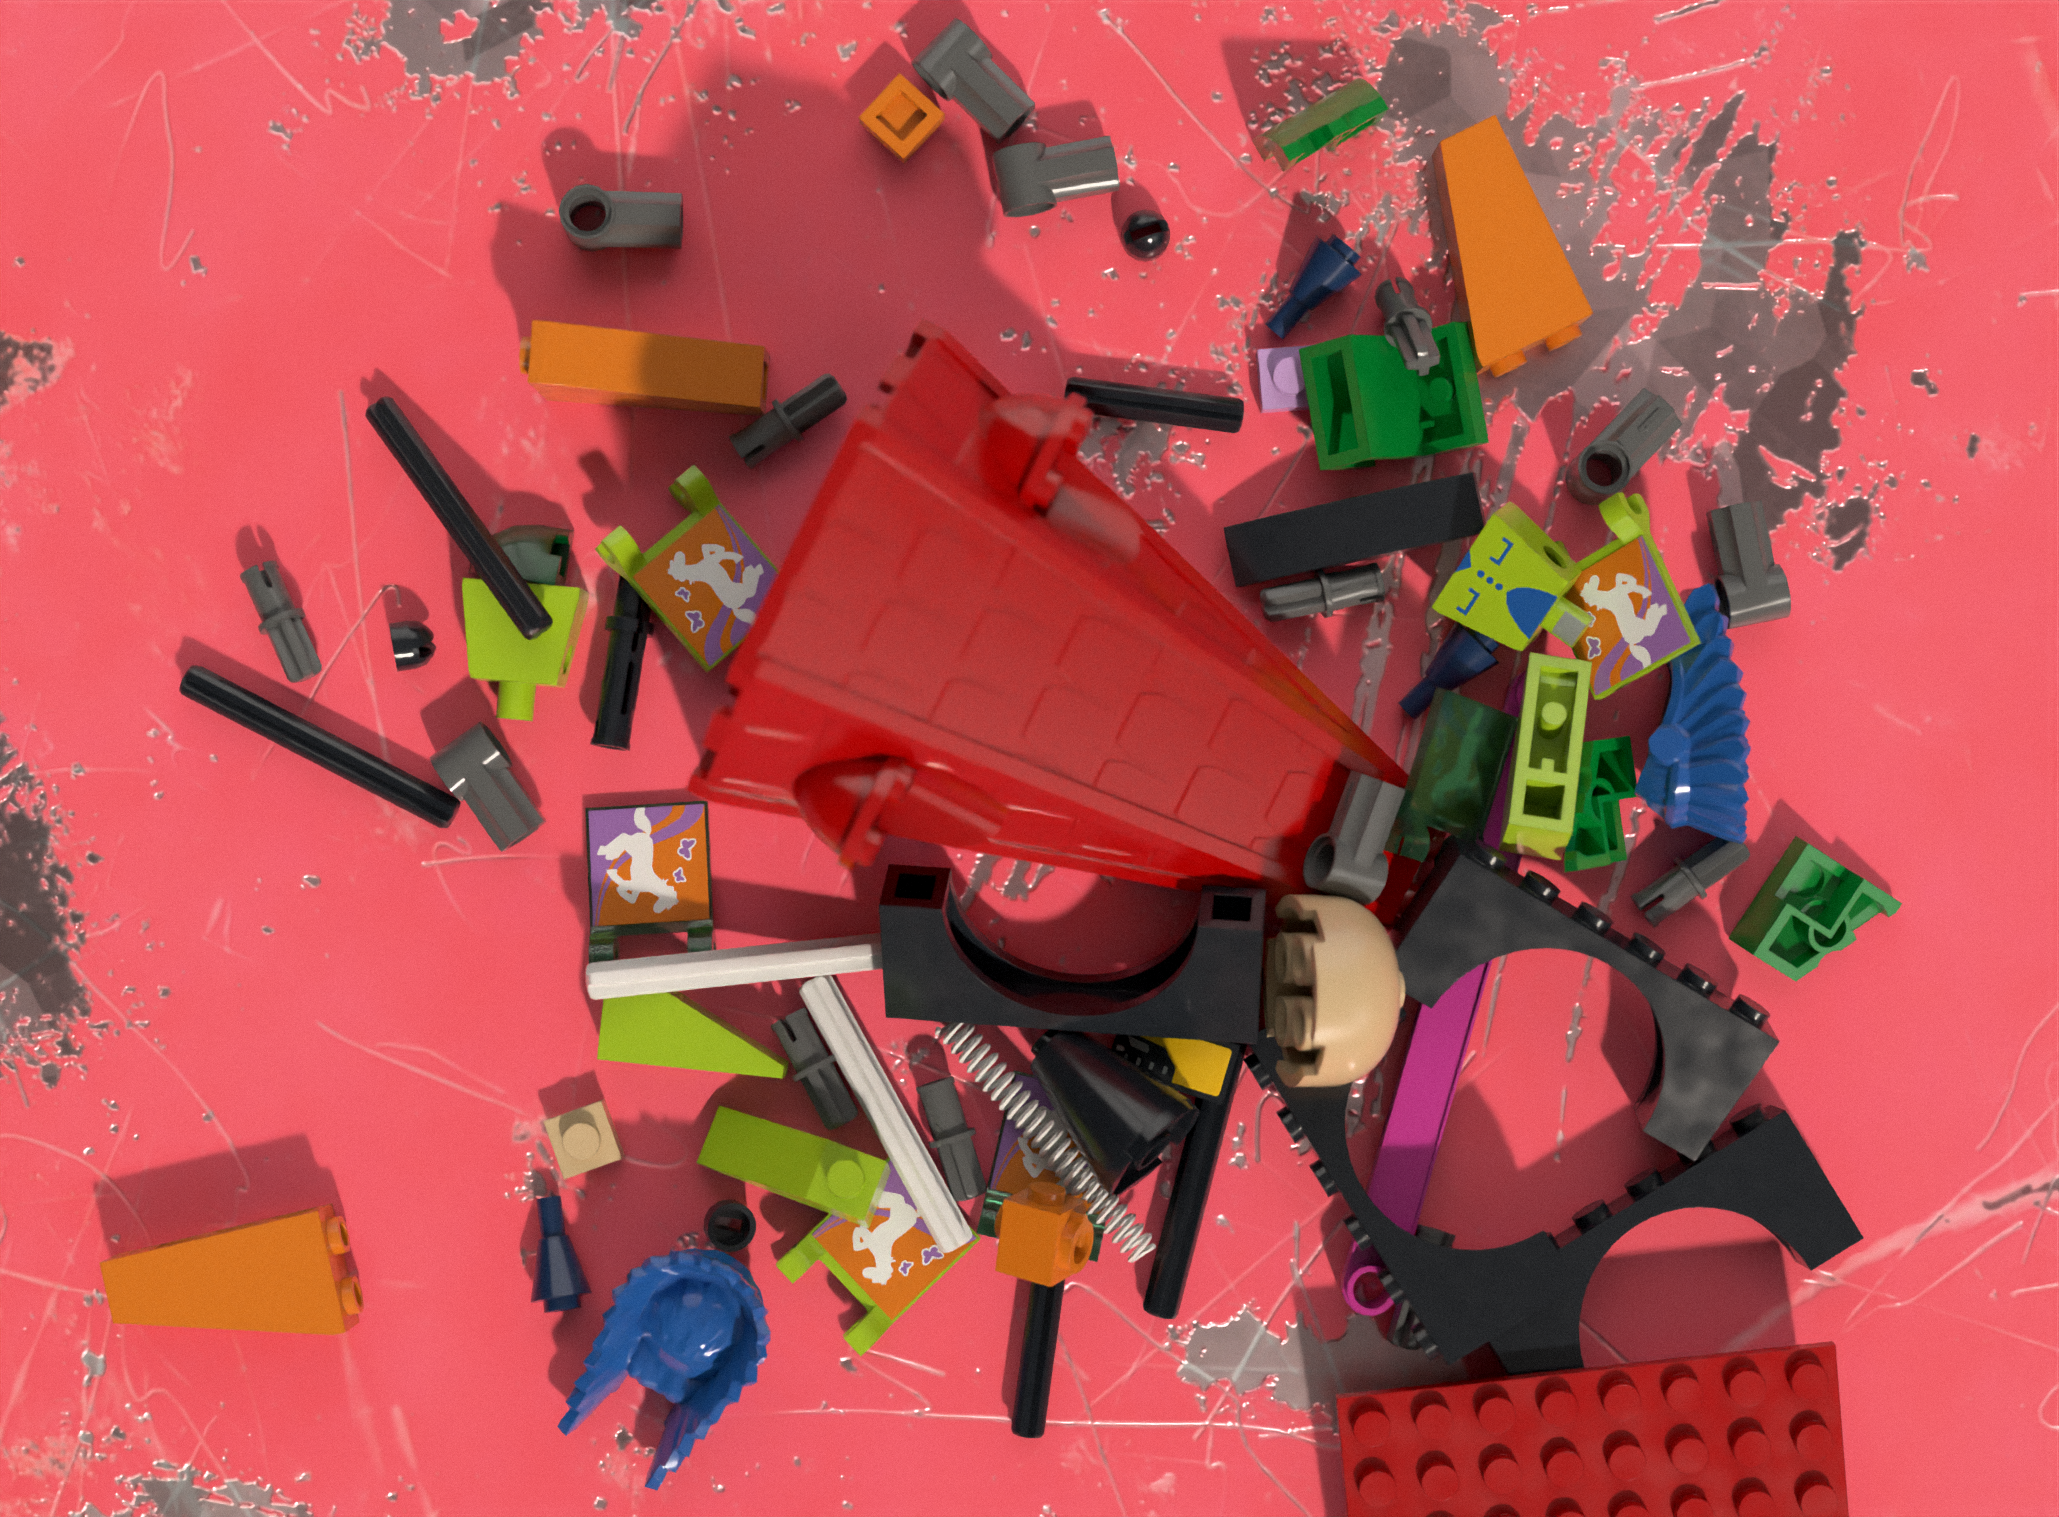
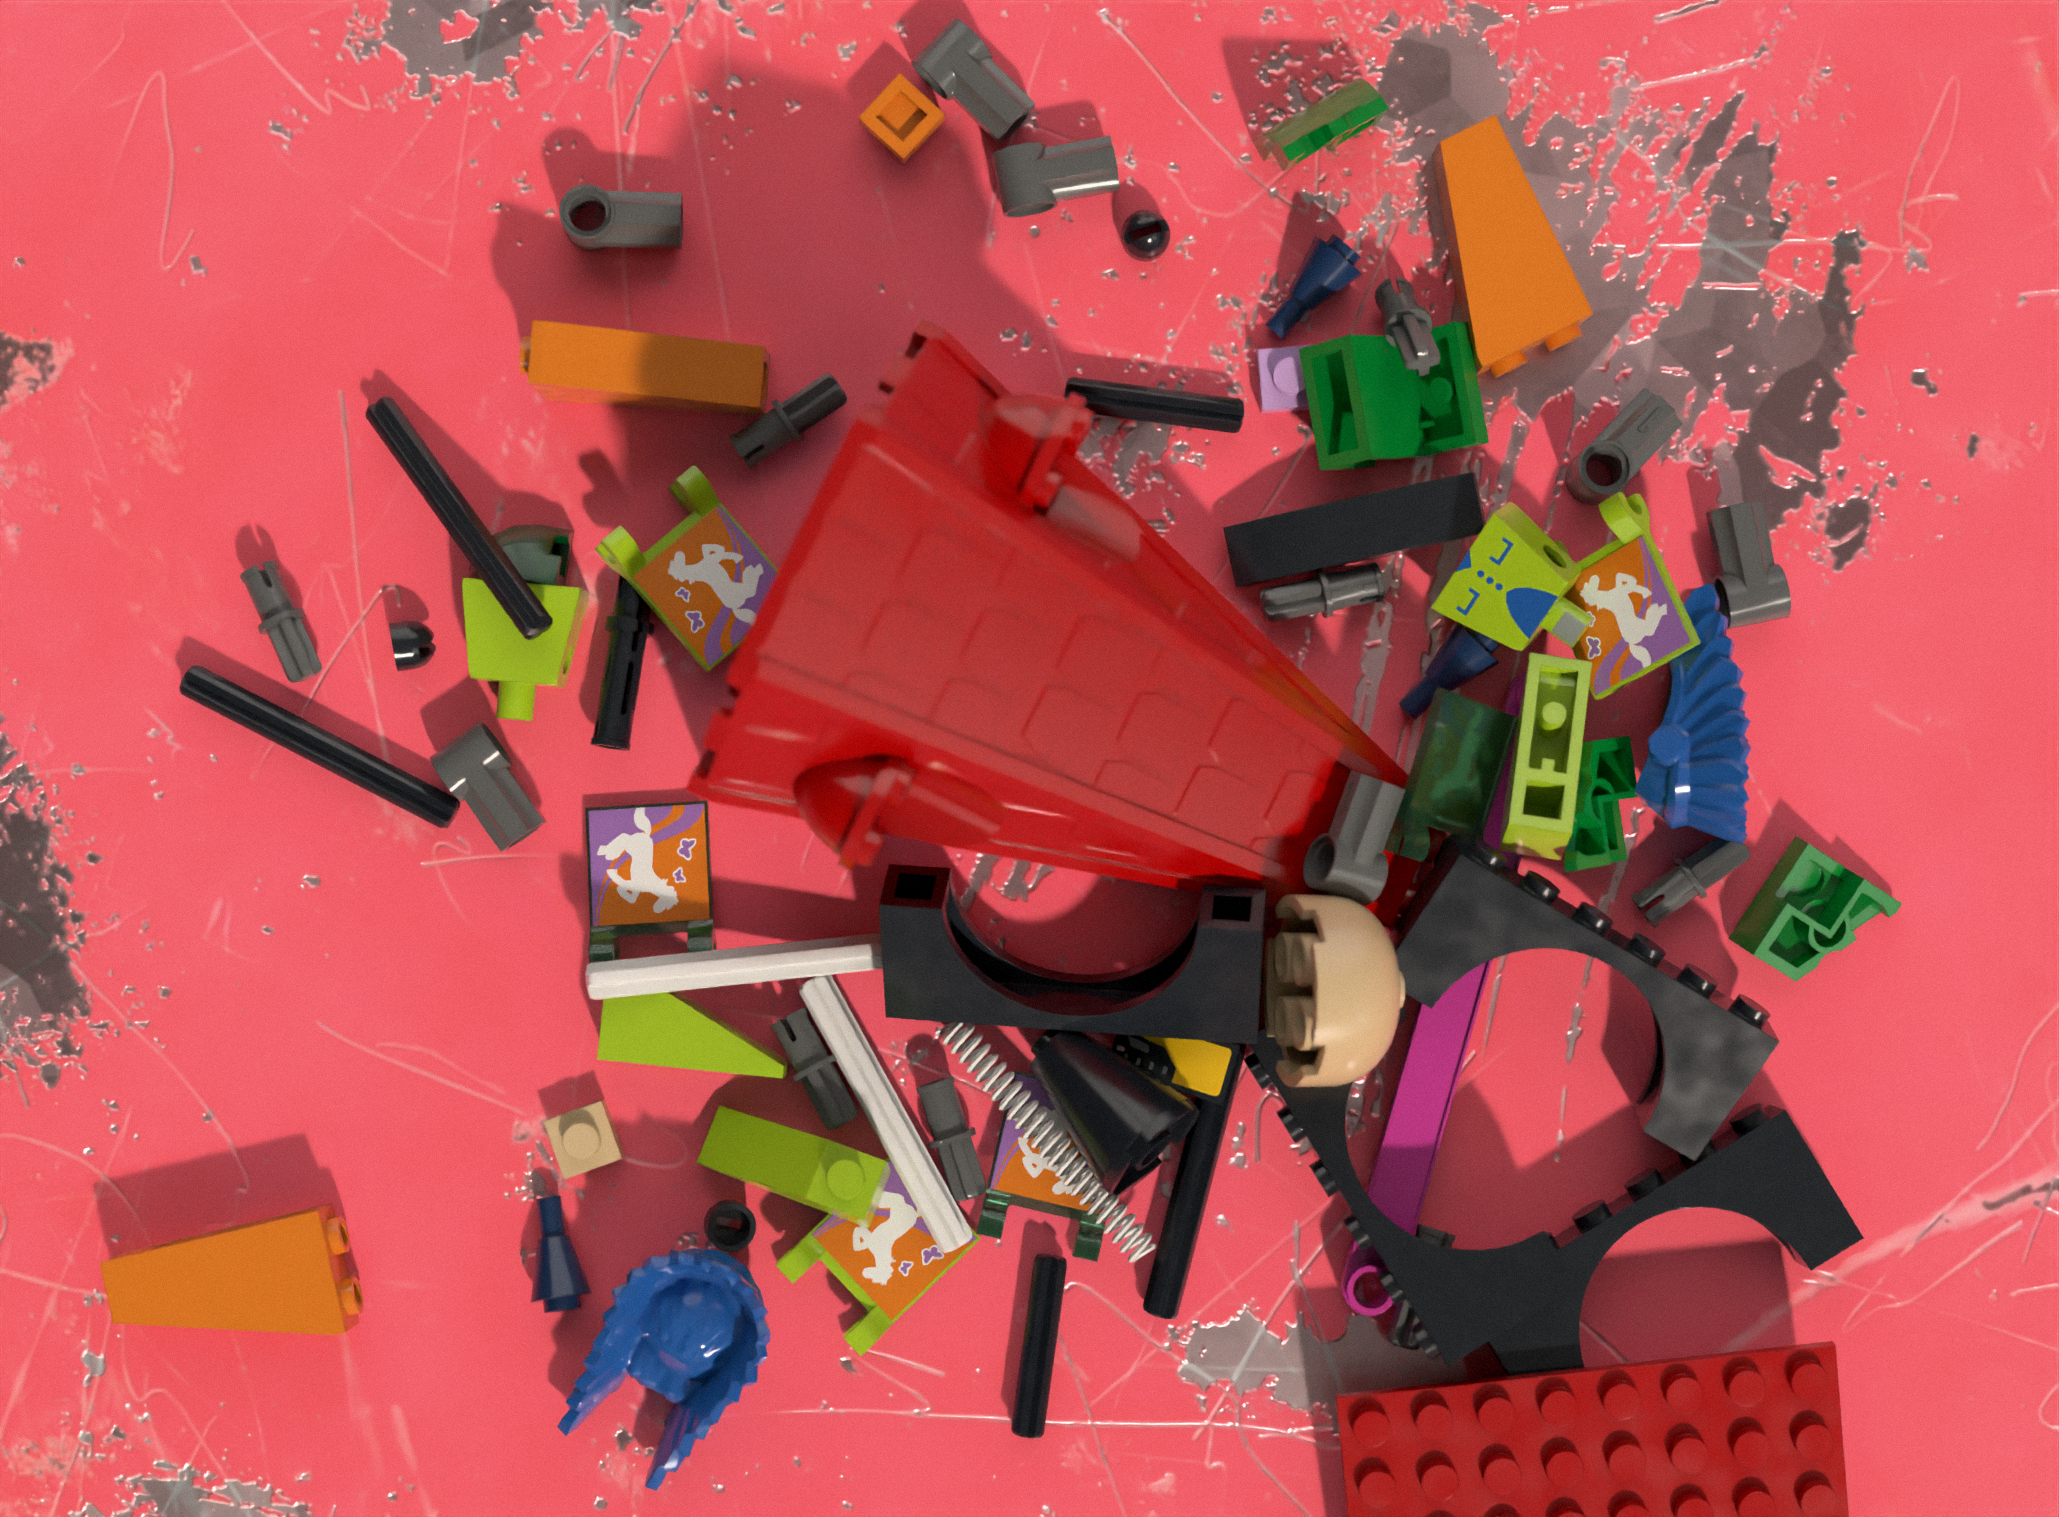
orange brick [995,1182,1094,1287] -> none

